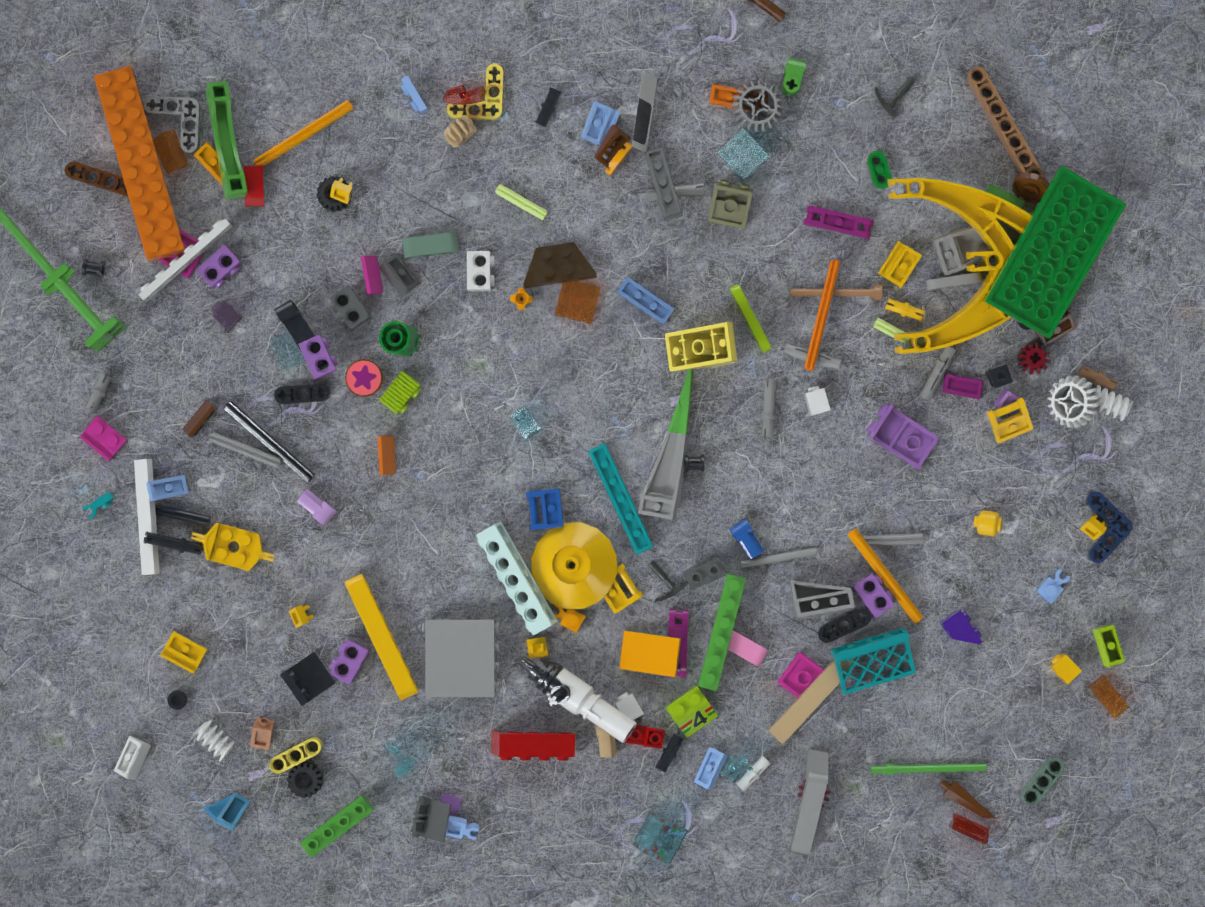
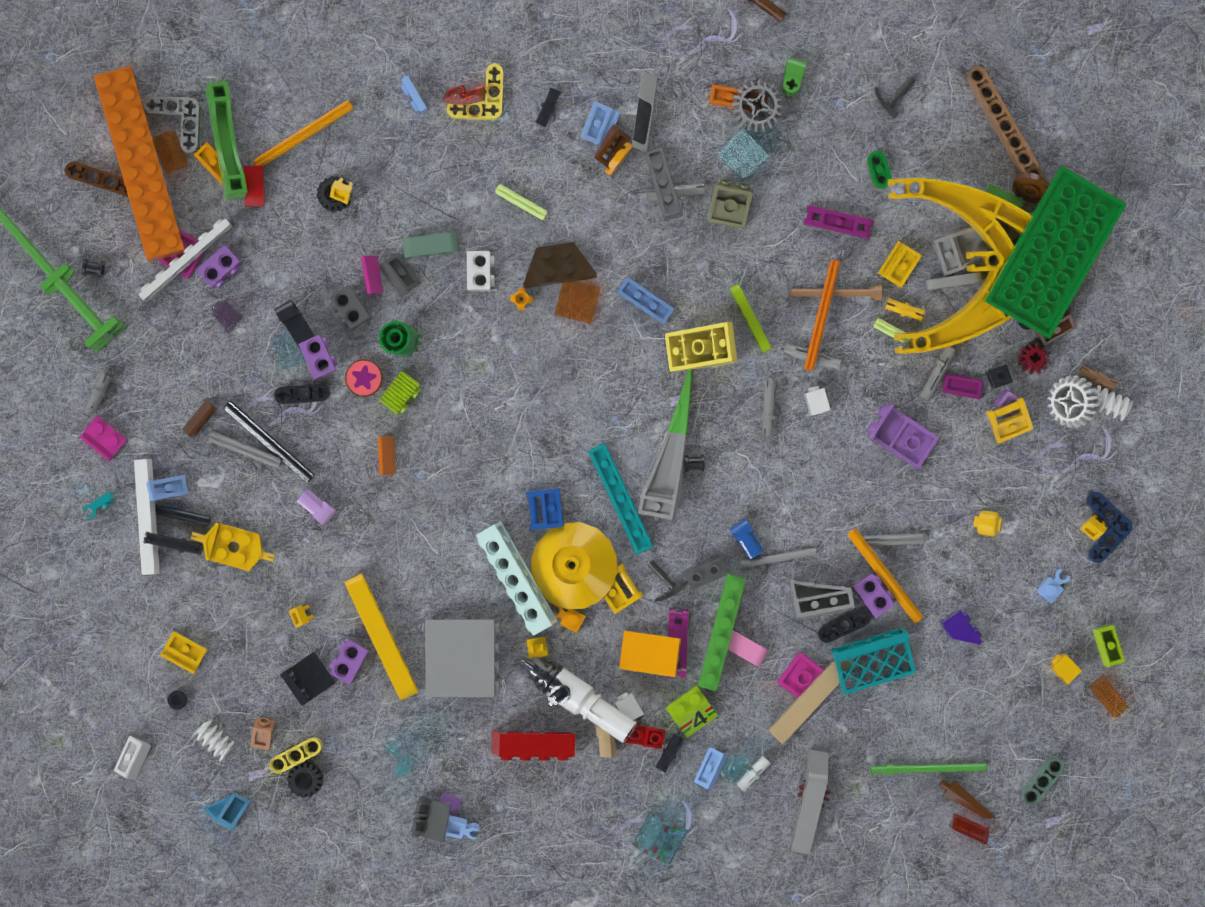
bright green brick [300,793,375,858] -> none
tan gear [444,116,477,148] -> none
clear light blue bracket [510,407,541,441] -> none

